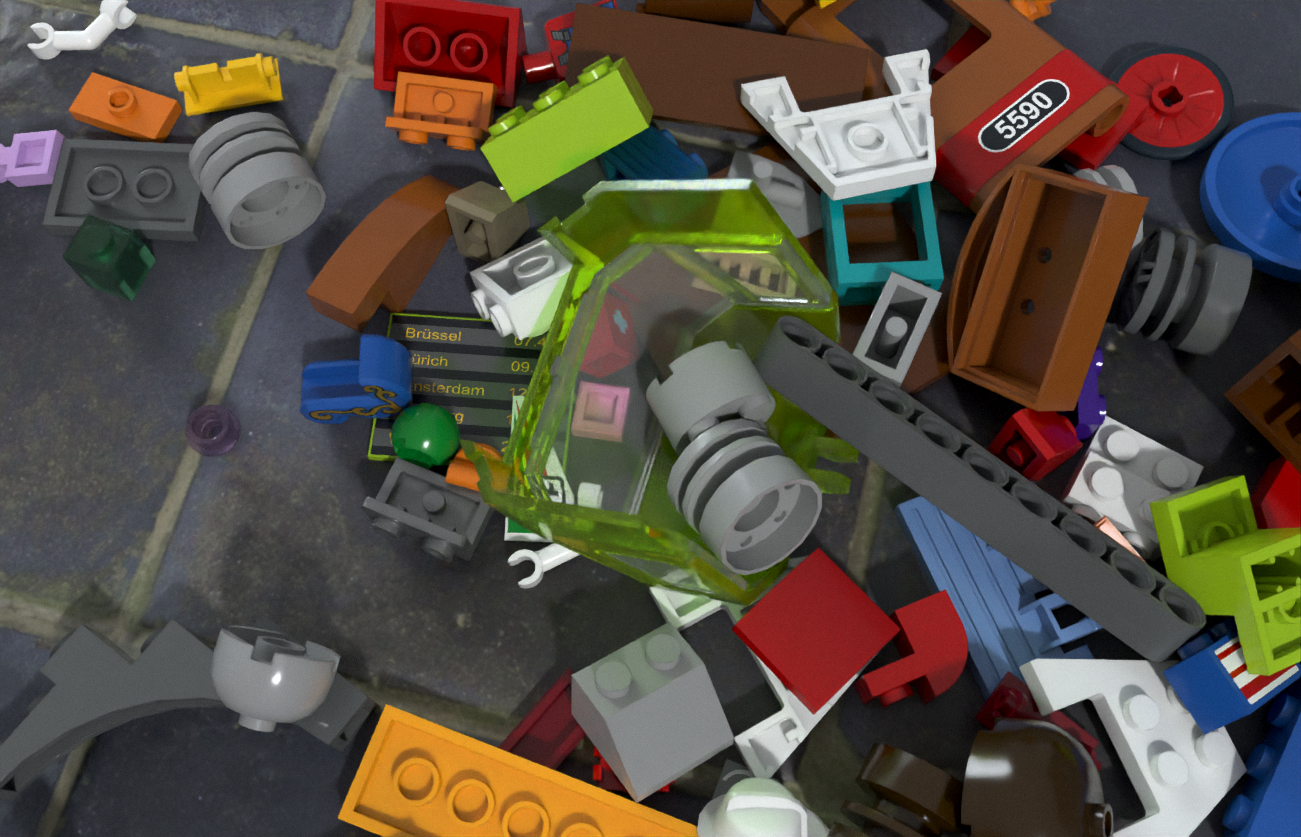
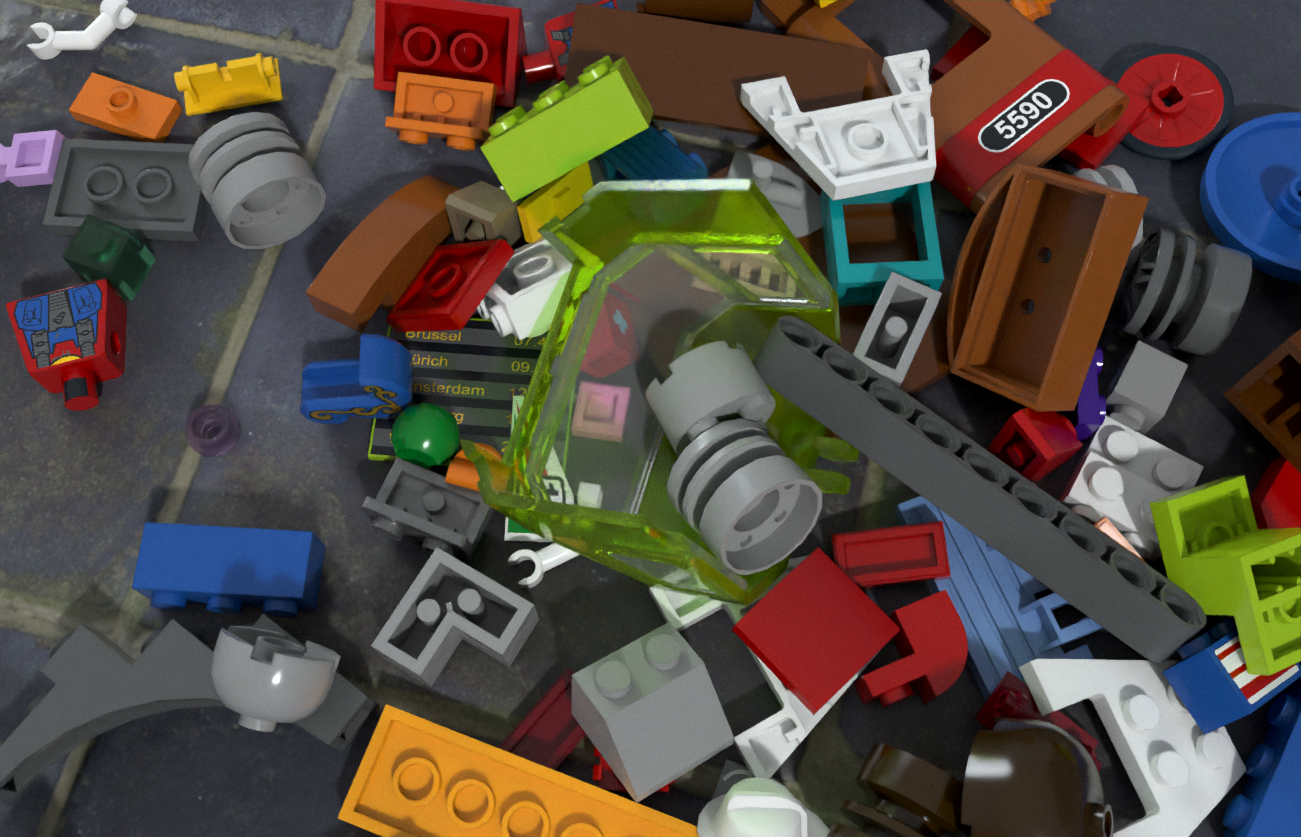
none -> torso [6,279,127,411]
none -> blue brick [132,522,326,617]
none -> light grey brick [371,547,539,687]
none -> red tile [385,239,515,332]
none -> yellow piece [517,161,595,244]
none -> red tile [832,521,951,589]
none -> light grey brick [1104,340,1188,435]

